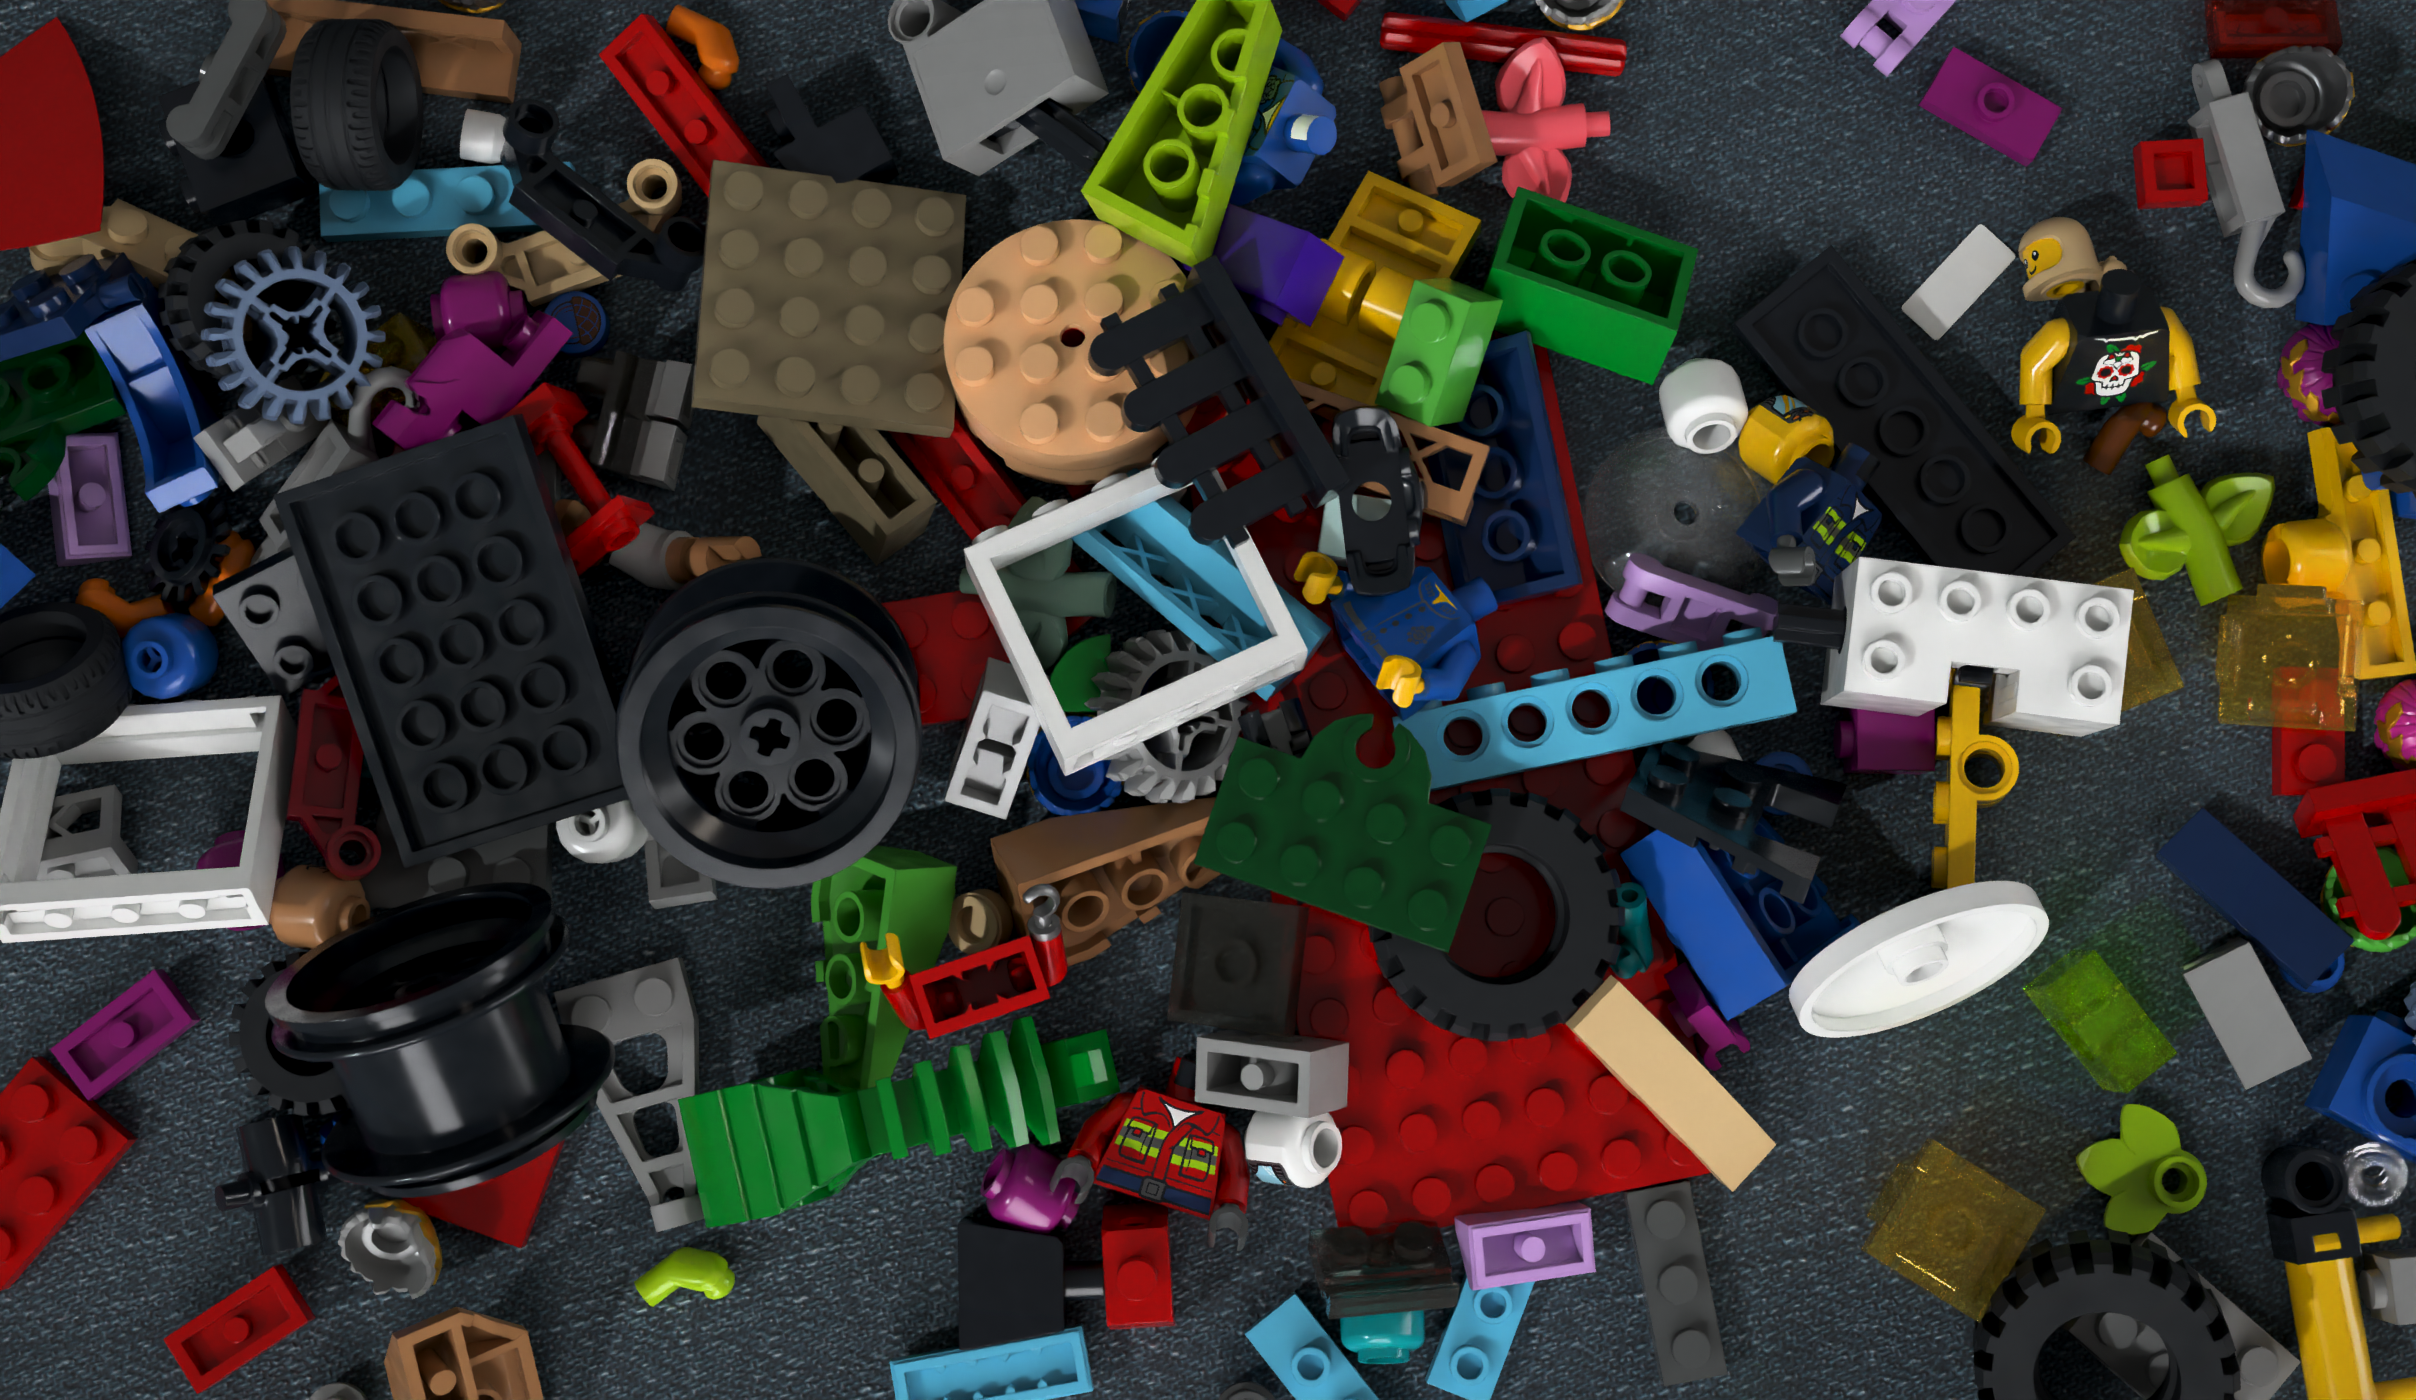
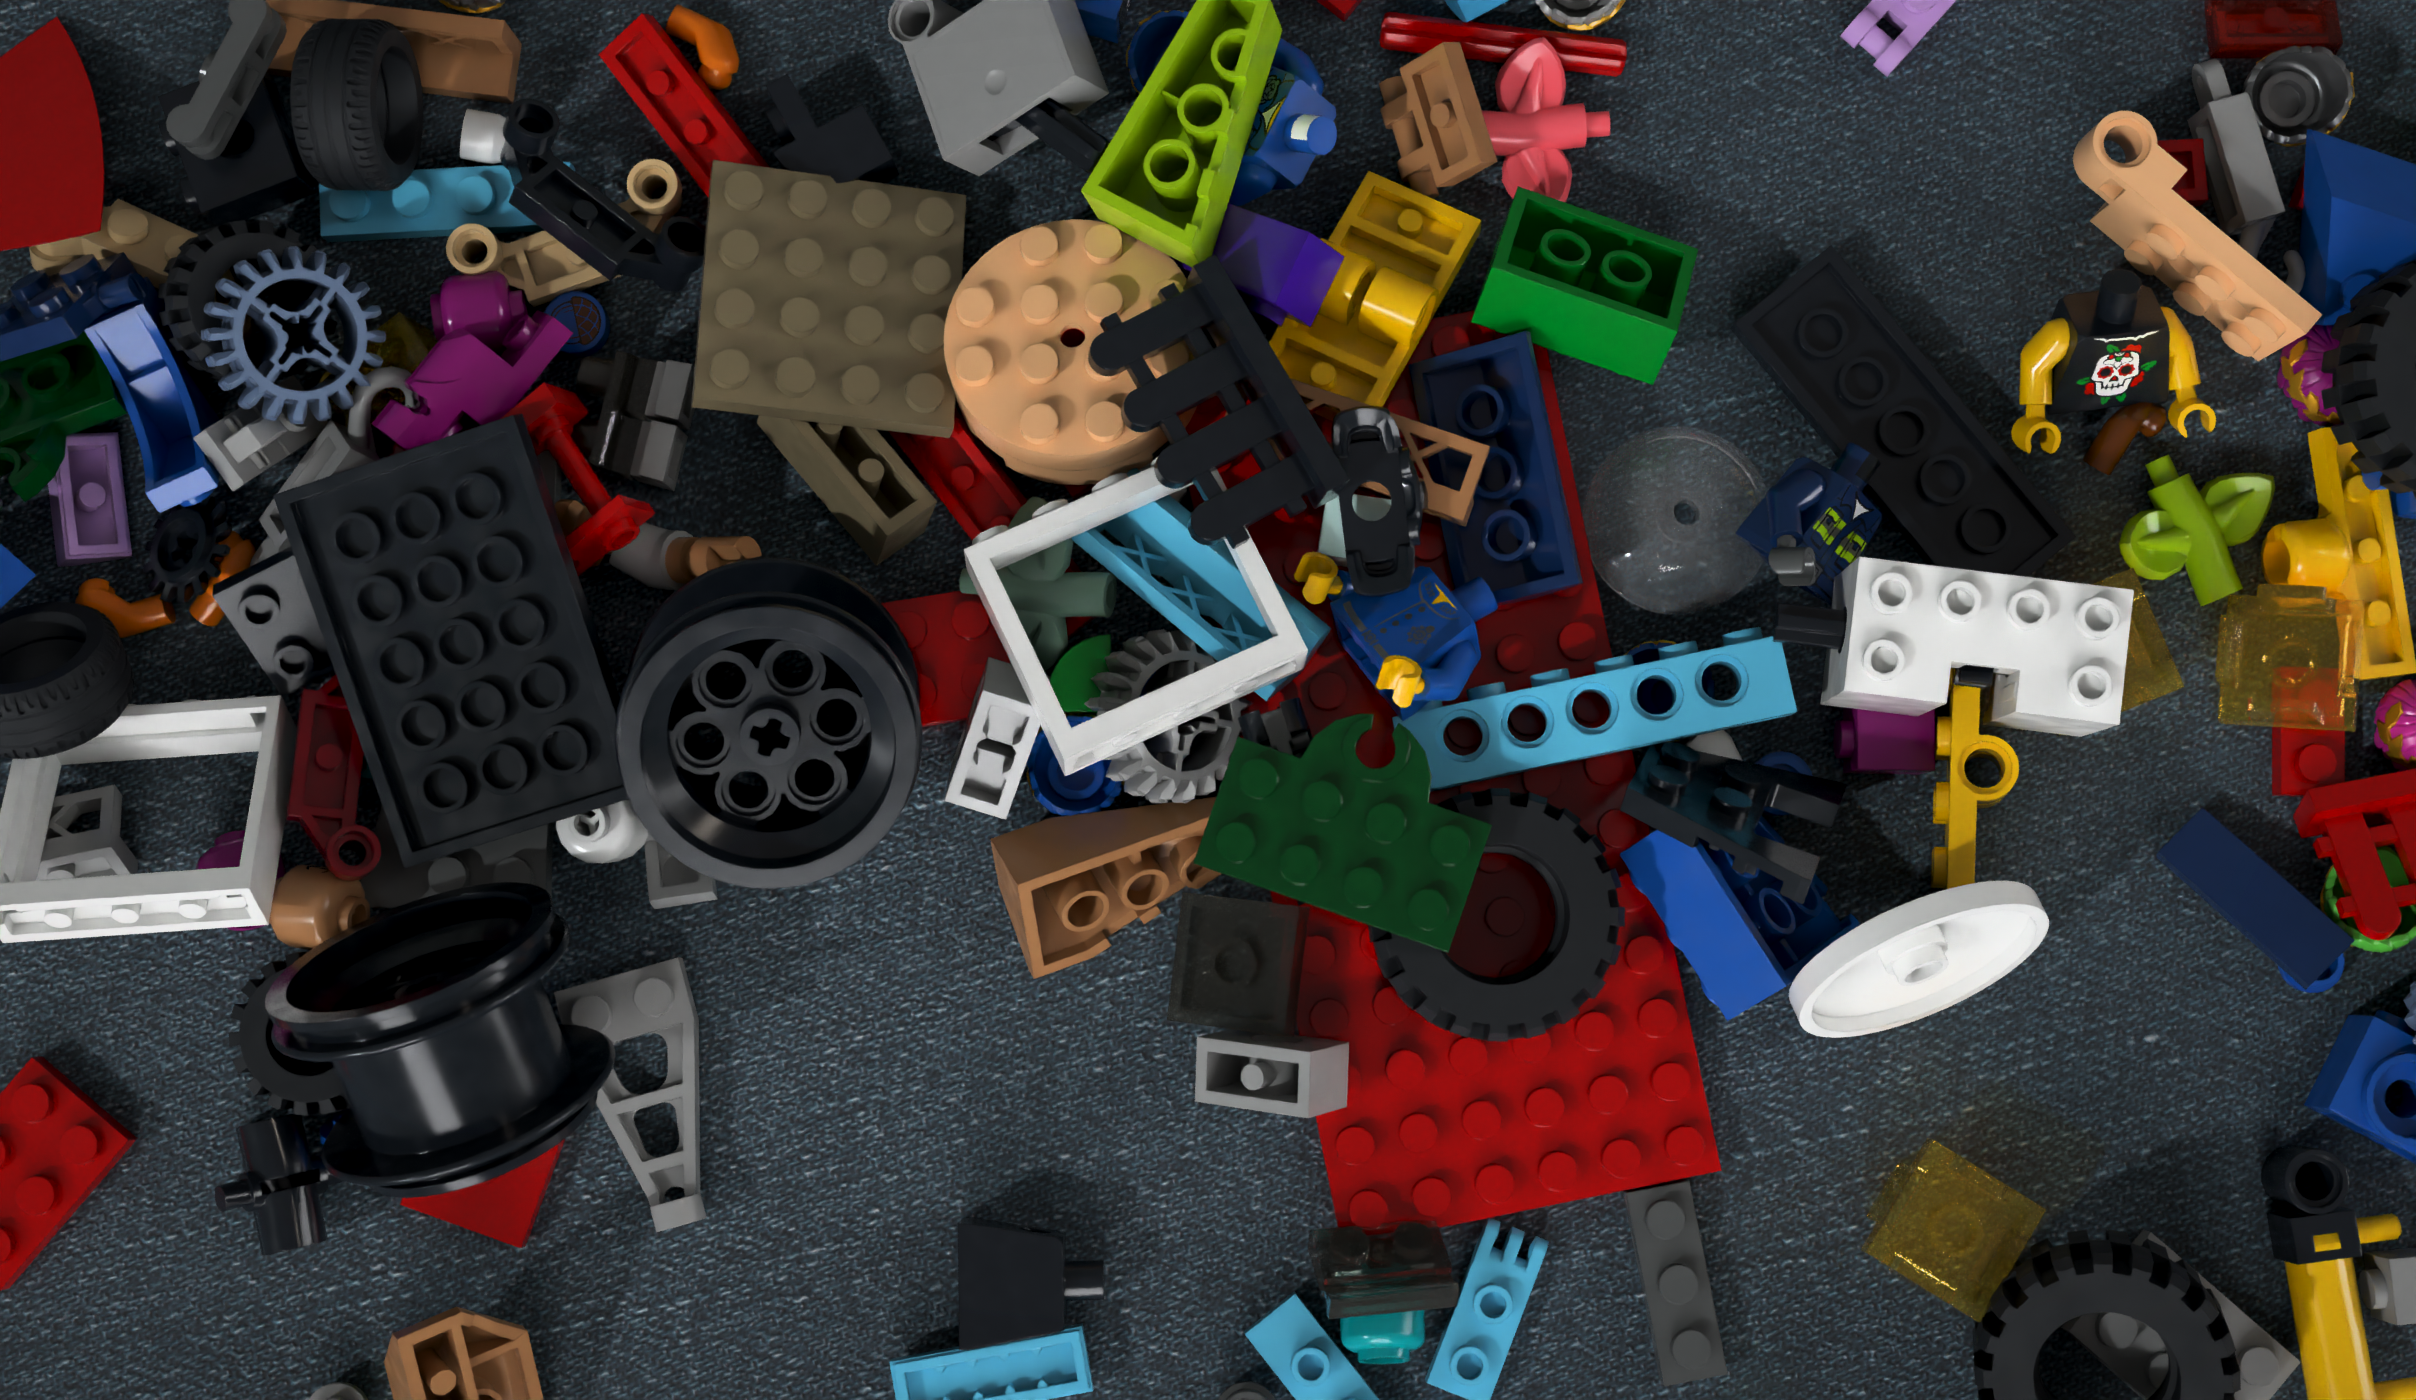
magenta plate [50,969,201,1101] -> none
blue head [121,613,219,699] -> none
red plate [163,1263,316,1394] -> none
light grey hair [338,1199,442,1299] -> none
lime arm [634,1247,735,1307] -> none
green piece [678,1016,1121,1228] -> none
bright green wedge [811,845,957,1090] -> none
red torso [860,884,1068,1039] -> none
tan tile [948,889,1013,955] -> none
magenta head [980,1143,1080,1234] -> none
torso [1049,1056,1251,1251] -> none
red torso [1101,1202,1175,1330] -> none
white head [1244,1111,1342,1188] -> none
bright green brick [1375,278,1503,427] -> none
lavender slope [1454,1200,1596,1291] -> none
tan slope [1565,975,1776,1192] -> none
lavender plate [1605,553,1778,651] -> none
teal arm [1609,882,1654,979] -> none
white head [1659,358,1748,454] -> none
magenta plate [1664,961,1750,1071] -> none
yellow head [1738,395,1835,485] -> none
white sticker [1902,224,2016,340] -> none
magenta plate [1918,47,2063,167] -> none
tan piece [2018,217,2127,301] -> none
clear neon green brick [2023,950,2177,1094] -> none
lime plate [2076,1104,2207,1235] -> none
light grey hinge [2181,936,2312,1090] -> none
clear plate [2341,1142,2409,1206] -> none
none -> light nougat hinge [2073,111,2322,361]

